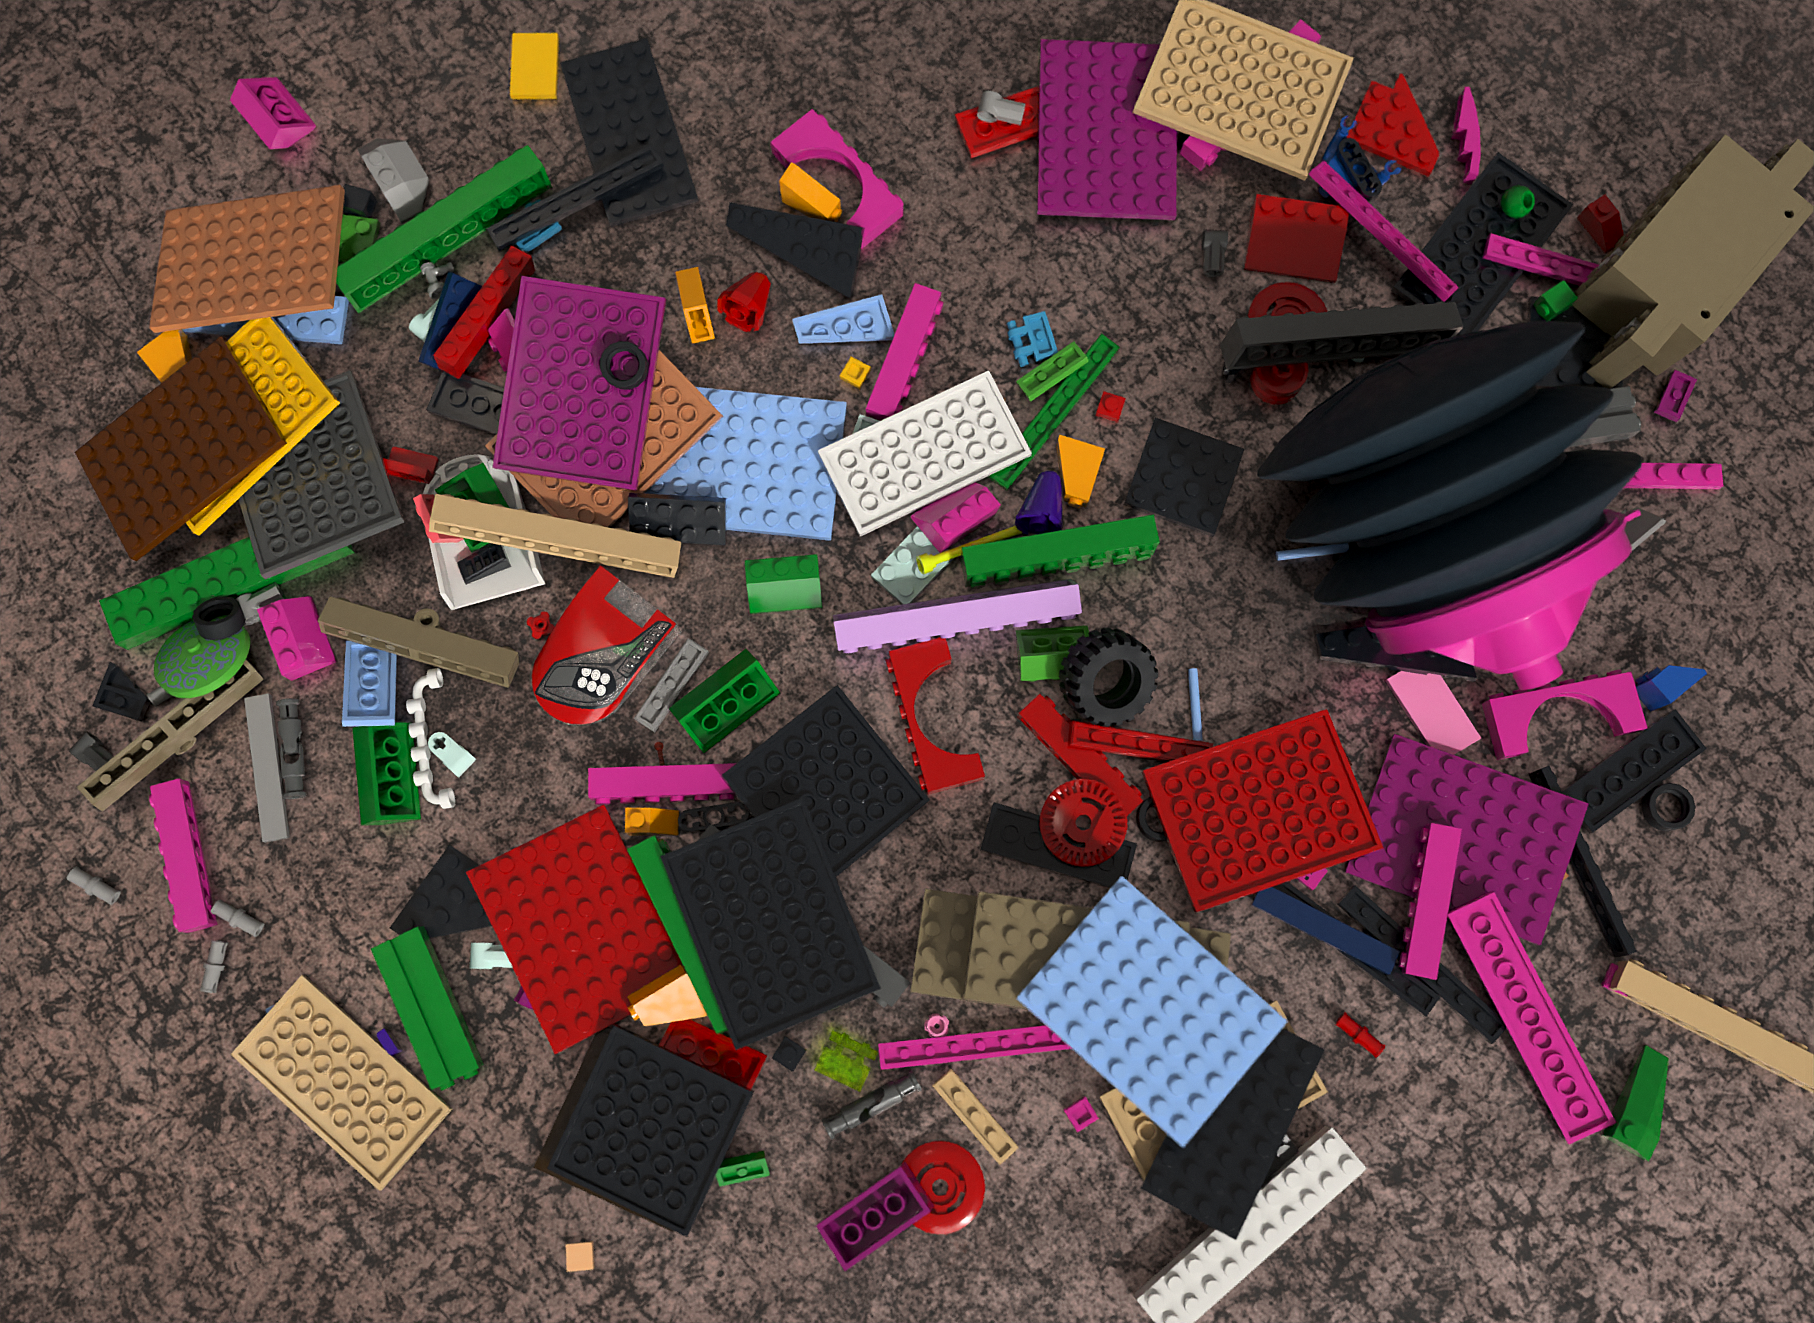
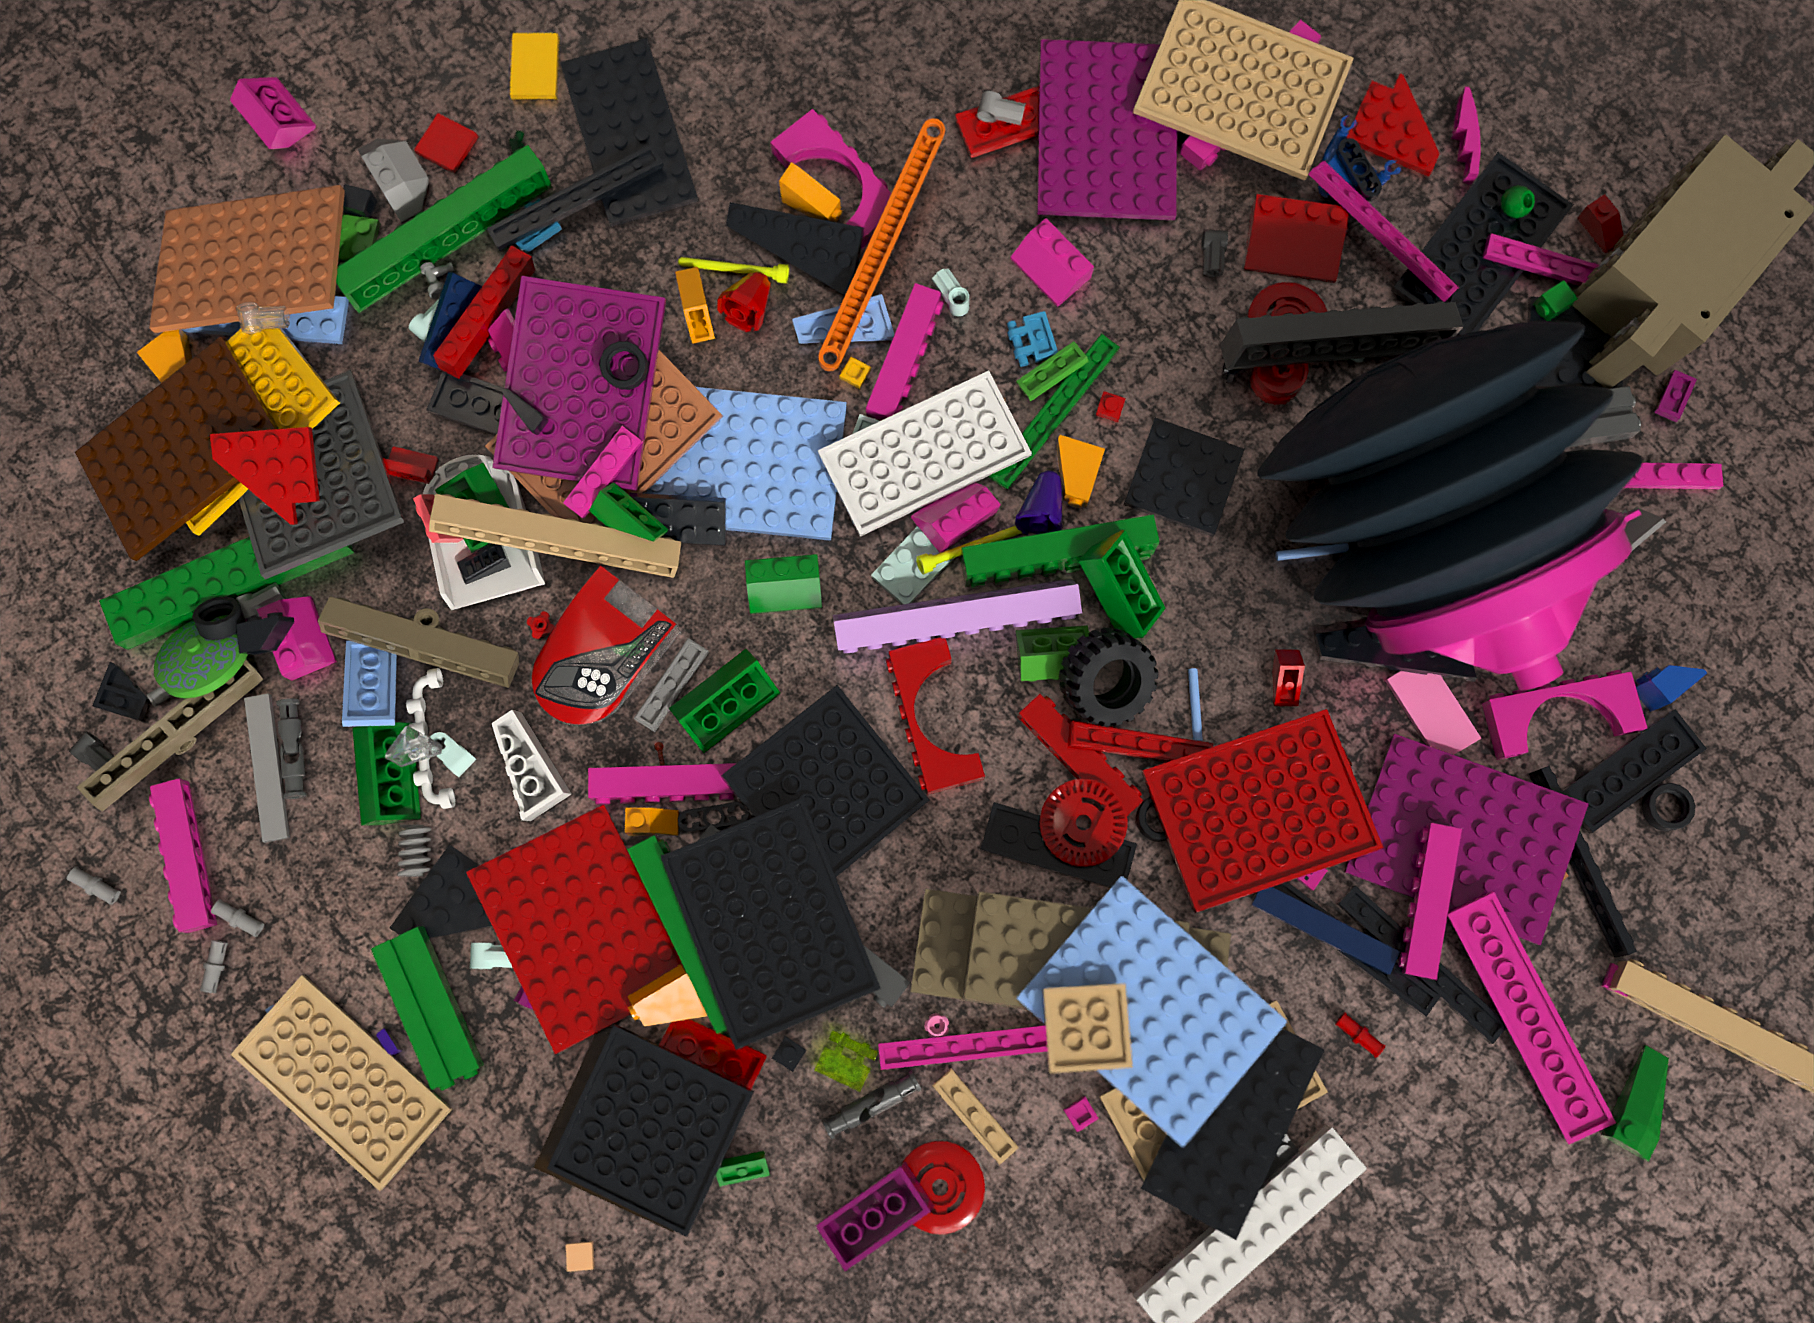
none -> red wing [210,427,320,525]
none -> clear piece [236,302,290,334]
none -> black slope [236,612,294,655]
none -> clear slope [385,726,442,767]
none -> light grey piece [397,825,431,877]
none -> red tile [414,113,479,174]
none -> white wedge [491,710,571,821]
none -> black slope [502,388,549,435]
none -> dark green bar [508,130,525,154]
none -> dark pink plate [563,426,643,518]
none -> green slope [589,482,669,542]
none -> neon yellow piece [678,257,789,284]
none -> orange gear [818,118,945,371]
none -> light aqua piece [932,268,969,316]
none -> dark pink slope [1010,218,1094,307]
none -> tan plate [1043,984,1133,1073]
none -> green slope [1079,530,1166,638]
none -> red slope [1272,649,1305,706]

